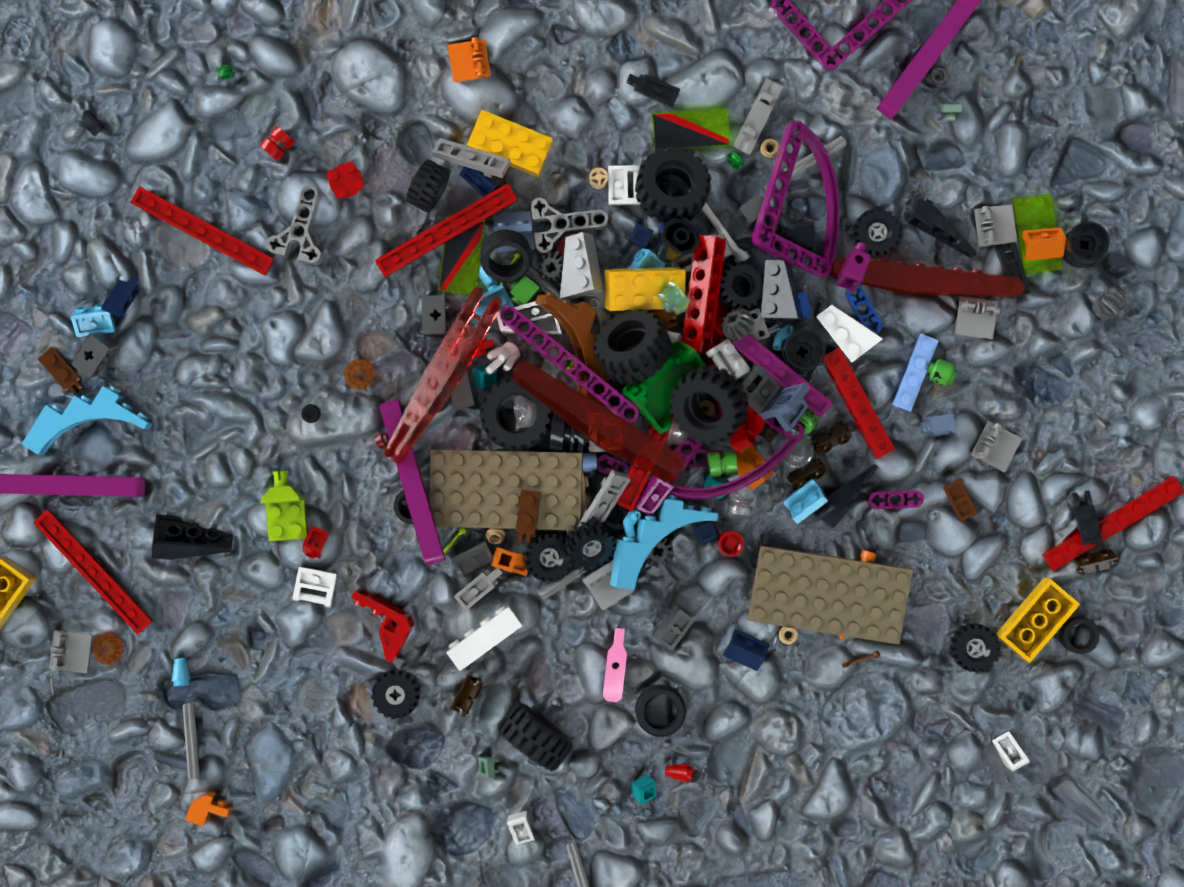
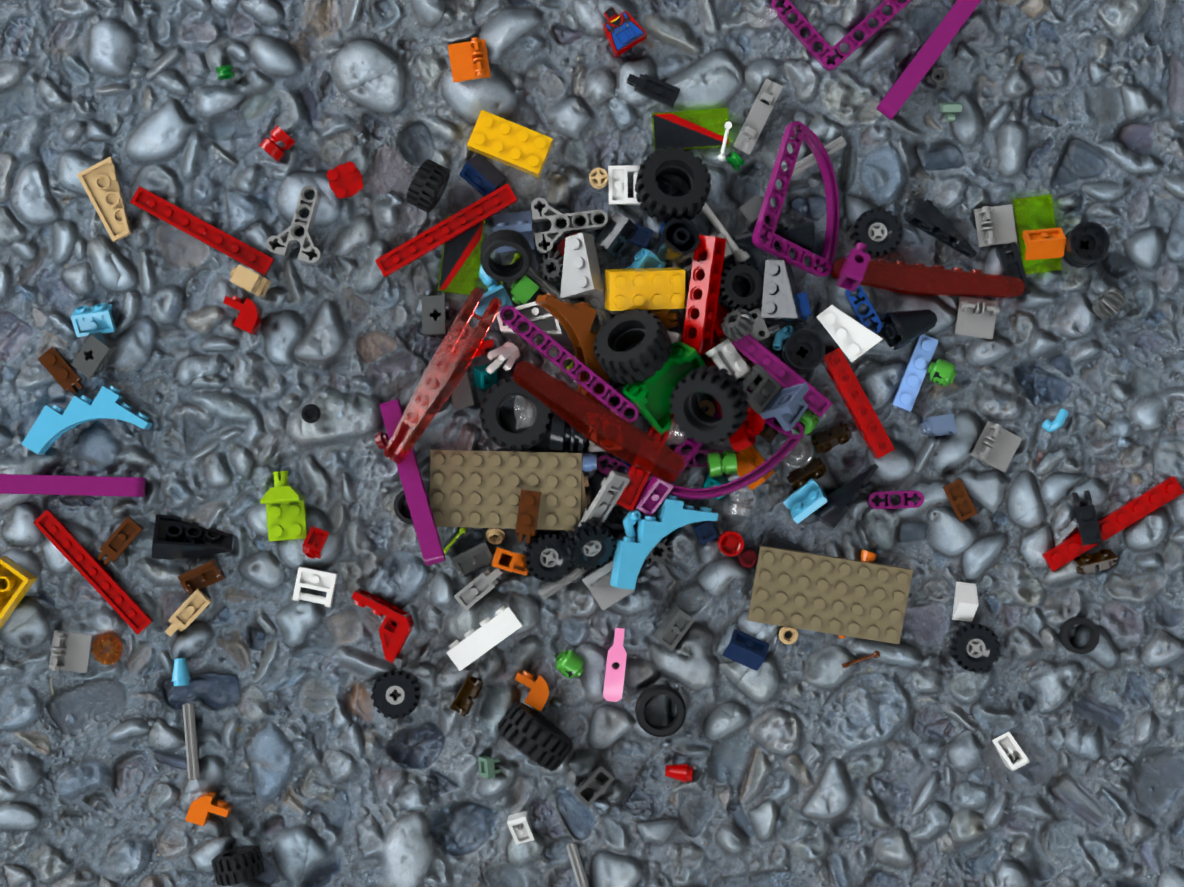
black slope [82,110,105,136] -> none
dark blue panel [101,276,140,318] -> none
clear orange gear [344,359,375,390] -> none
light grey hinge [432,138,511,178] -> none
teal slope [632,775,657,805] -> none
clear light blue brick [657,282,691,315] -> none
tan plate [760,139,780,158] -> none
yellow brick [996,577,1080,663] -> none
none -> tan wing [77,156,132,242]
none -> reddish brown hinge [97,516,144,565]
none -> tan hinge [165,588,212,637]
none -> reddish brown hinge [178,559,226,595]
none -> black tyre [211,845,265,886]
none -> red brick [223,295,262,335]
none -> tan arch [230,264,271,298]
none -> orange brick [514,670,549,711]
none -> bright green head [555,650,584,678]
none -> dark grey brick [574,762,615,807]
none -> black hinge [594,212,639,259]
none -> torso [603,7,647,58]
none -> white hinge [718,121,732,161]
none -> dark red plate [739,548,758,568]
none -> black cone [881,309,937,350]
none -> white slope [952,581,979,622]
none -> medium azure arm [1042,409,1069,432]

